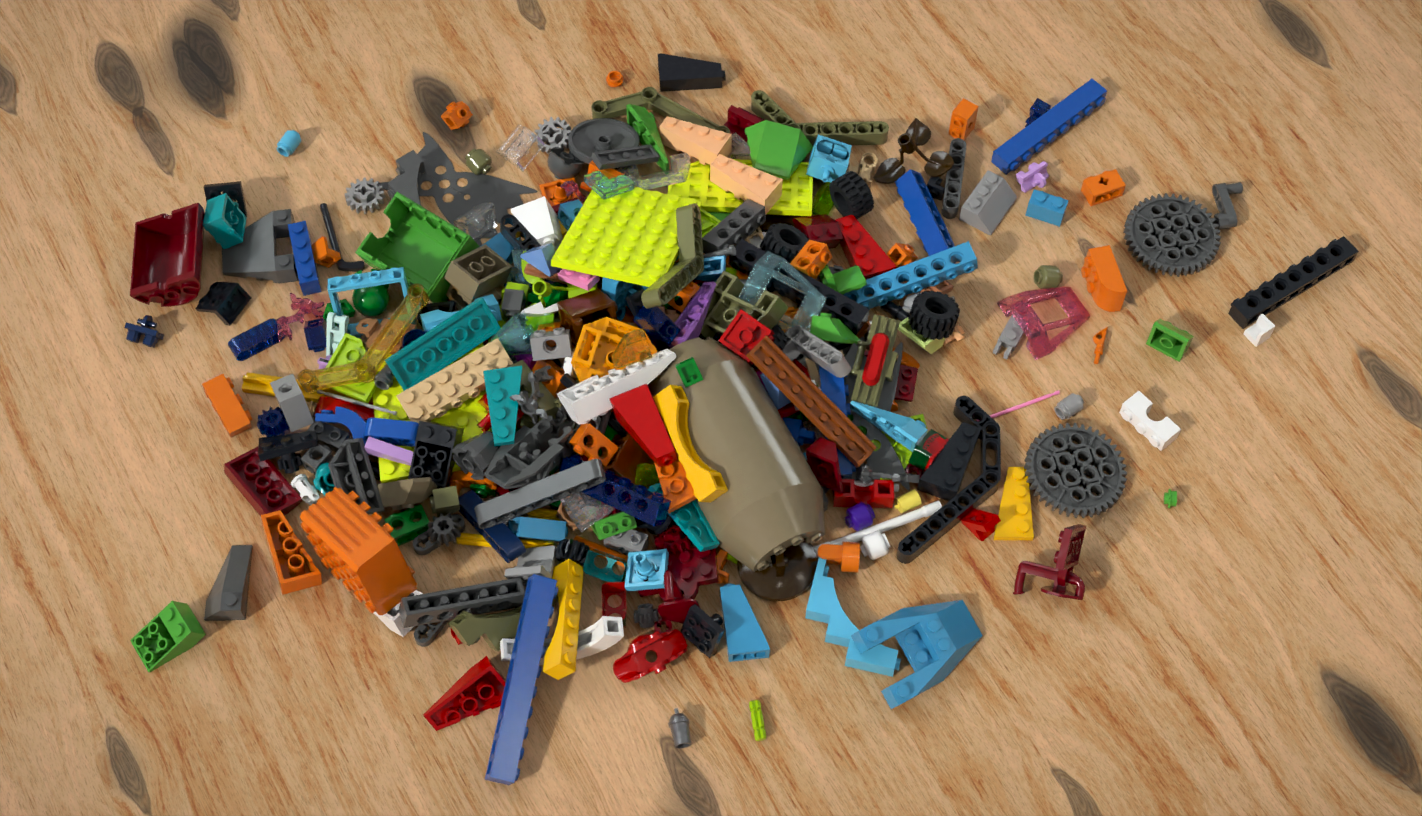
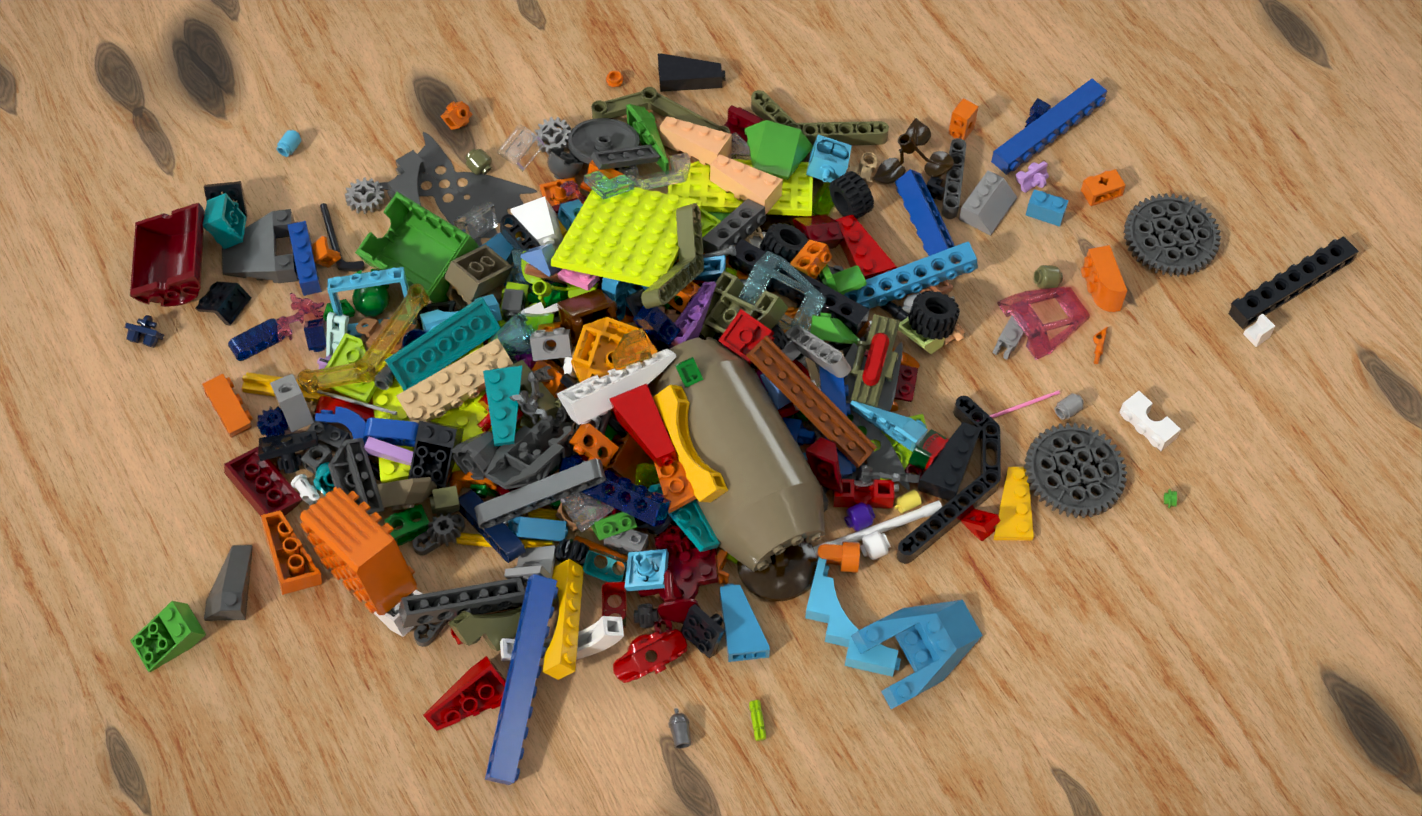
orange brick [887,243,918,268] -> none
dark red plate [1013,524,1086,600] -> none
bright green slope [1146,319,1194,362] -> none
dark grey beam [1212,182,1243,229] -> none

